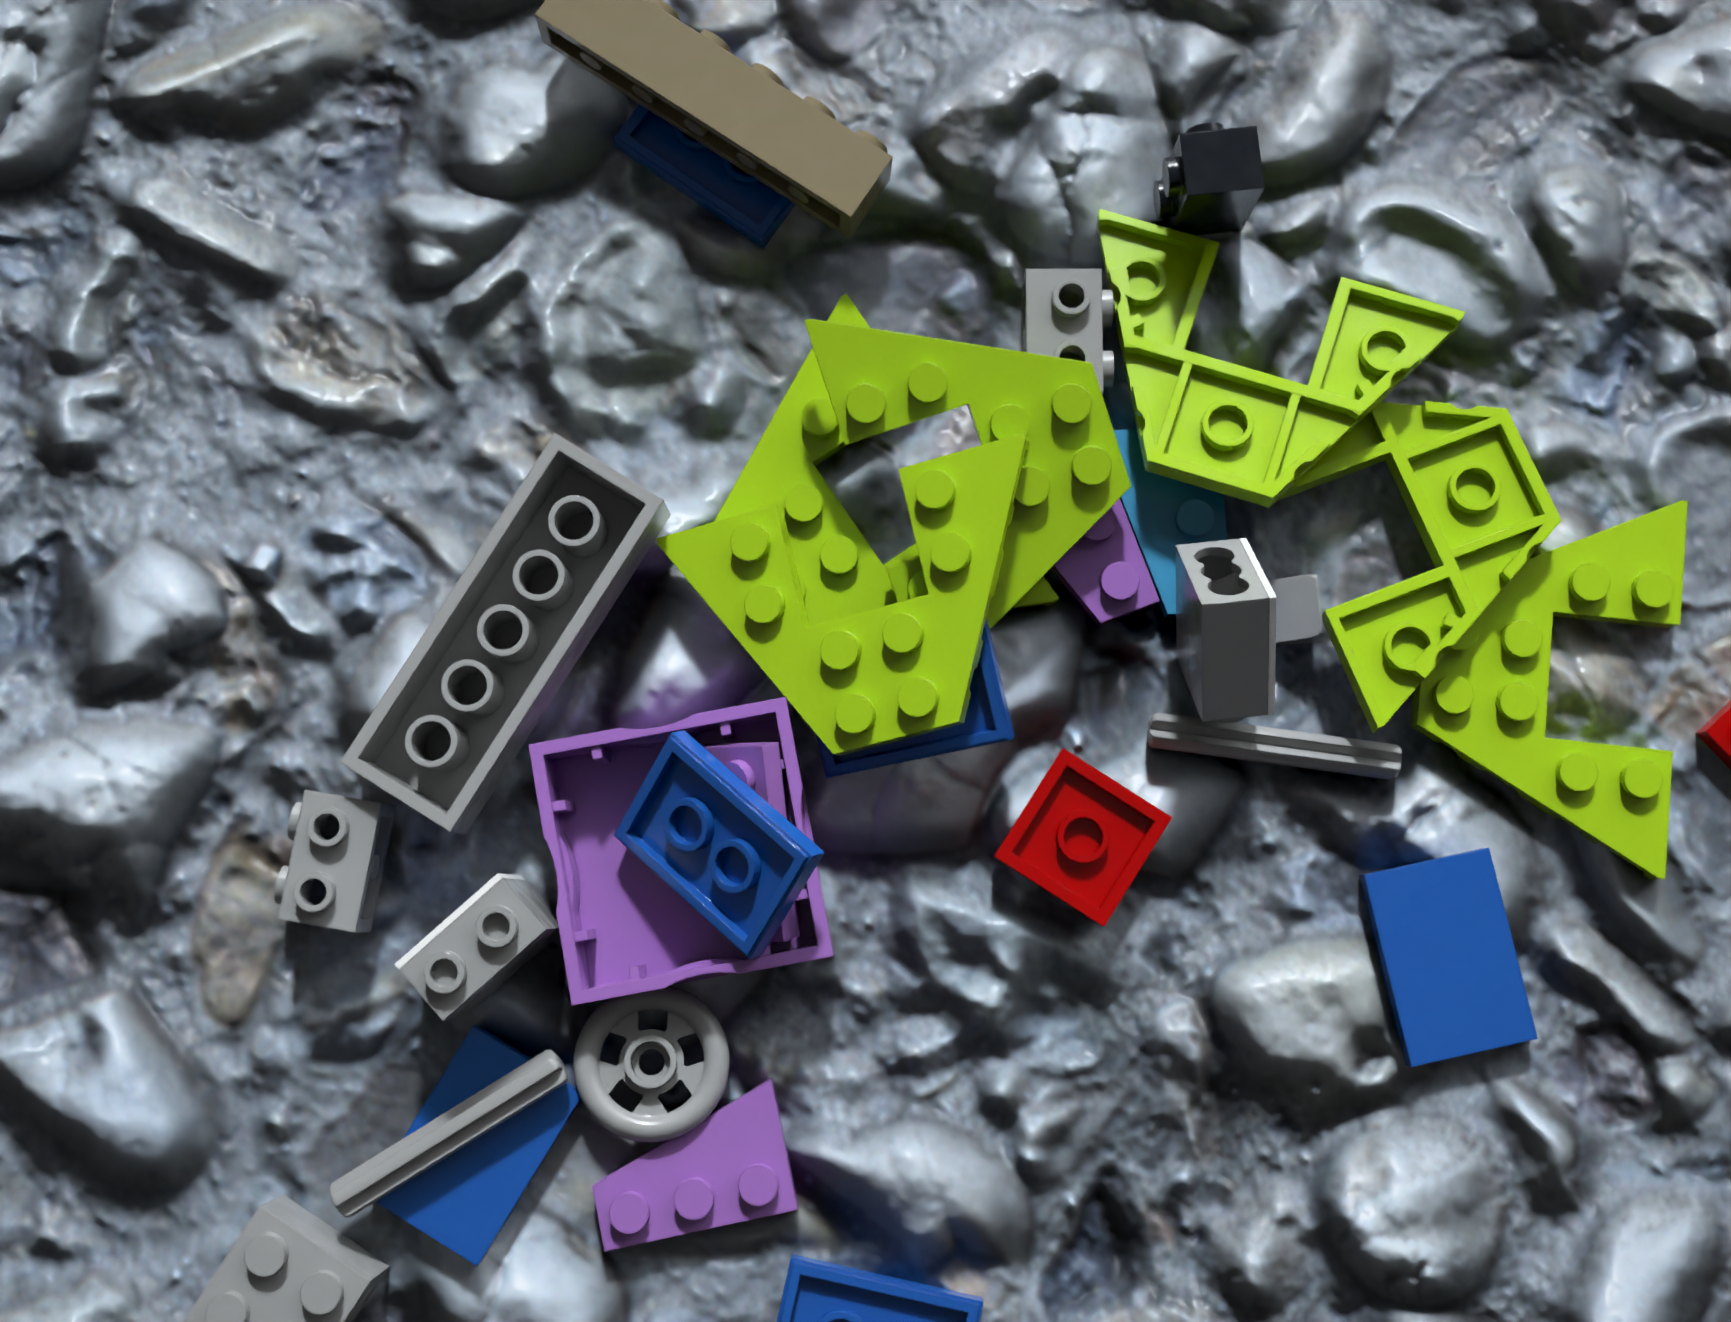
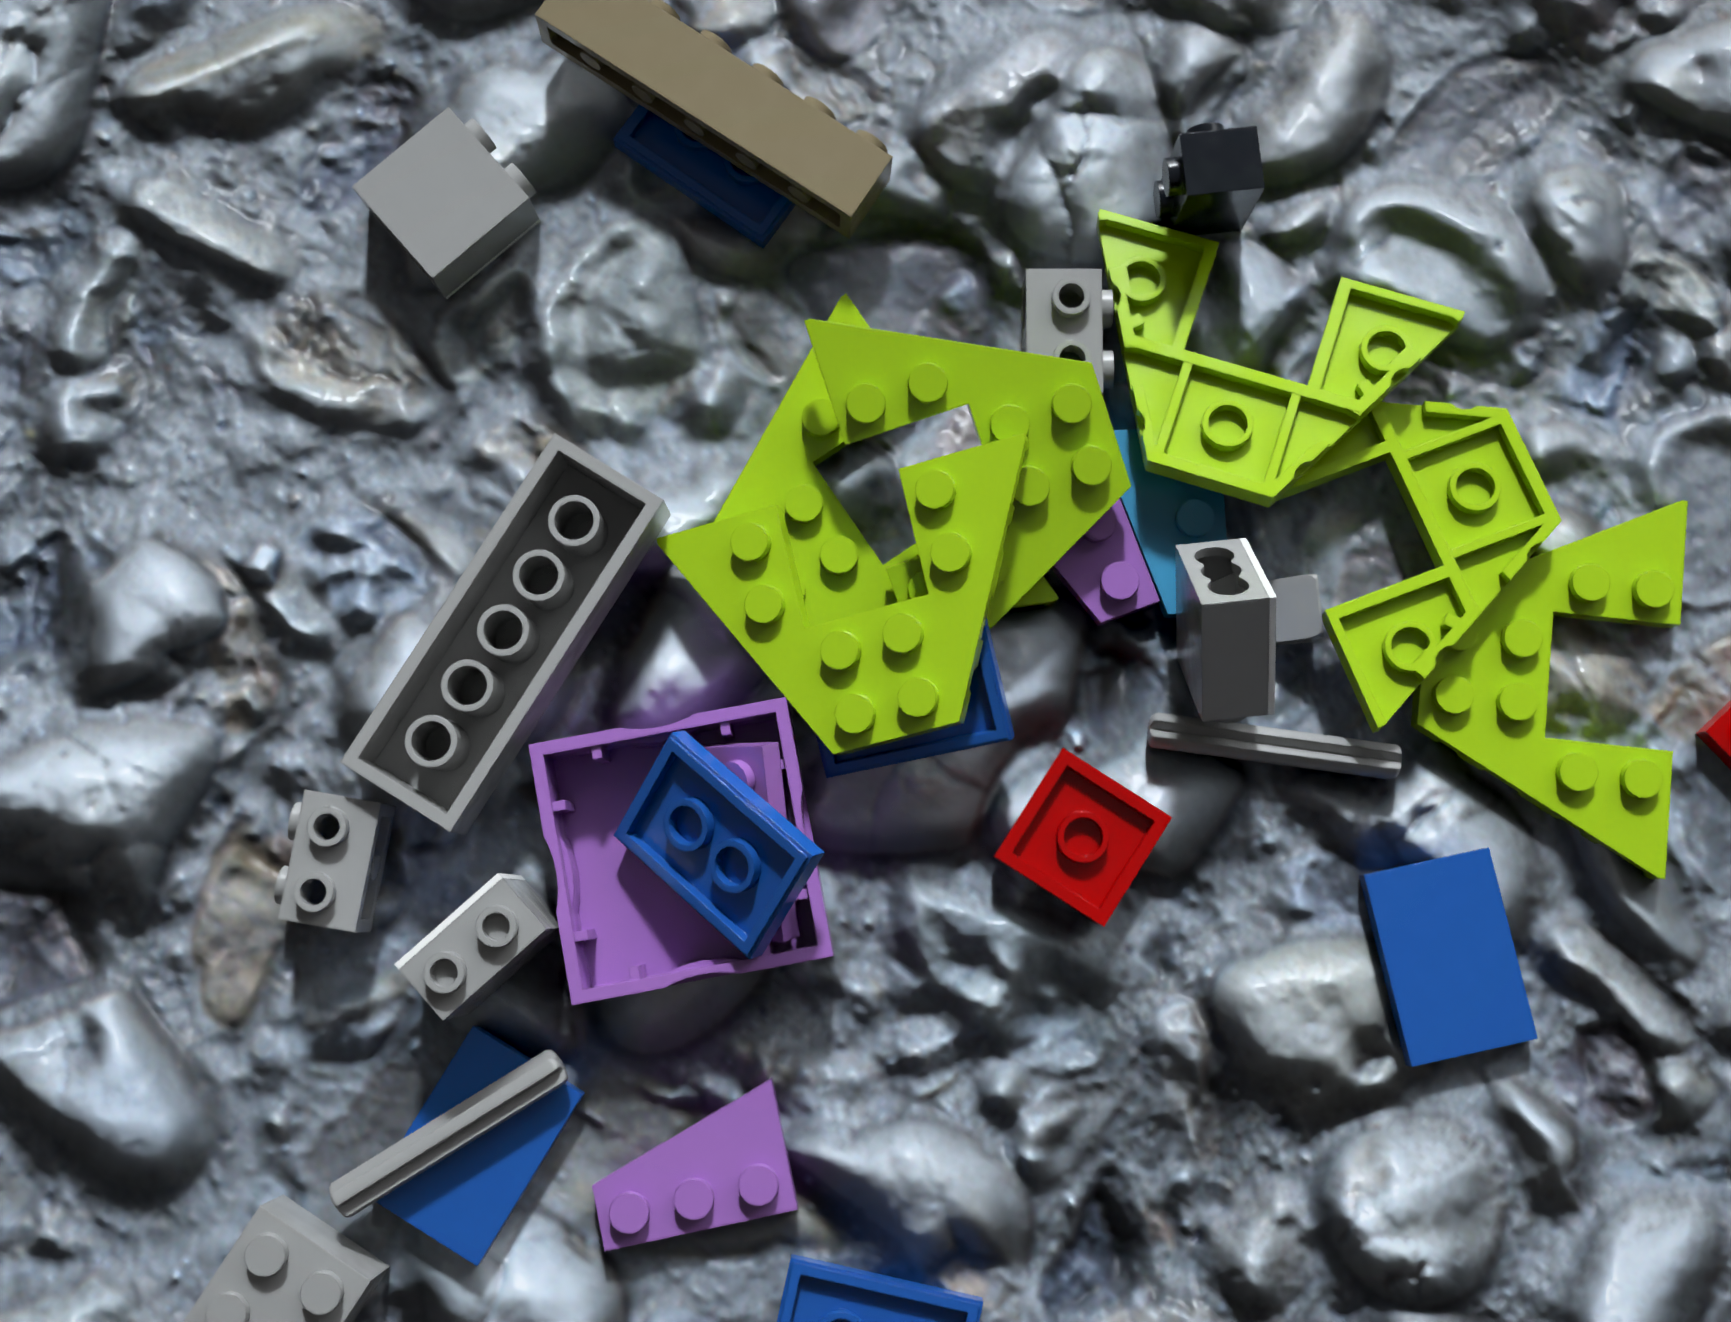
light grey plate [573,986,730,1142] -> none
none -> light grey piece [352,107,540,299]

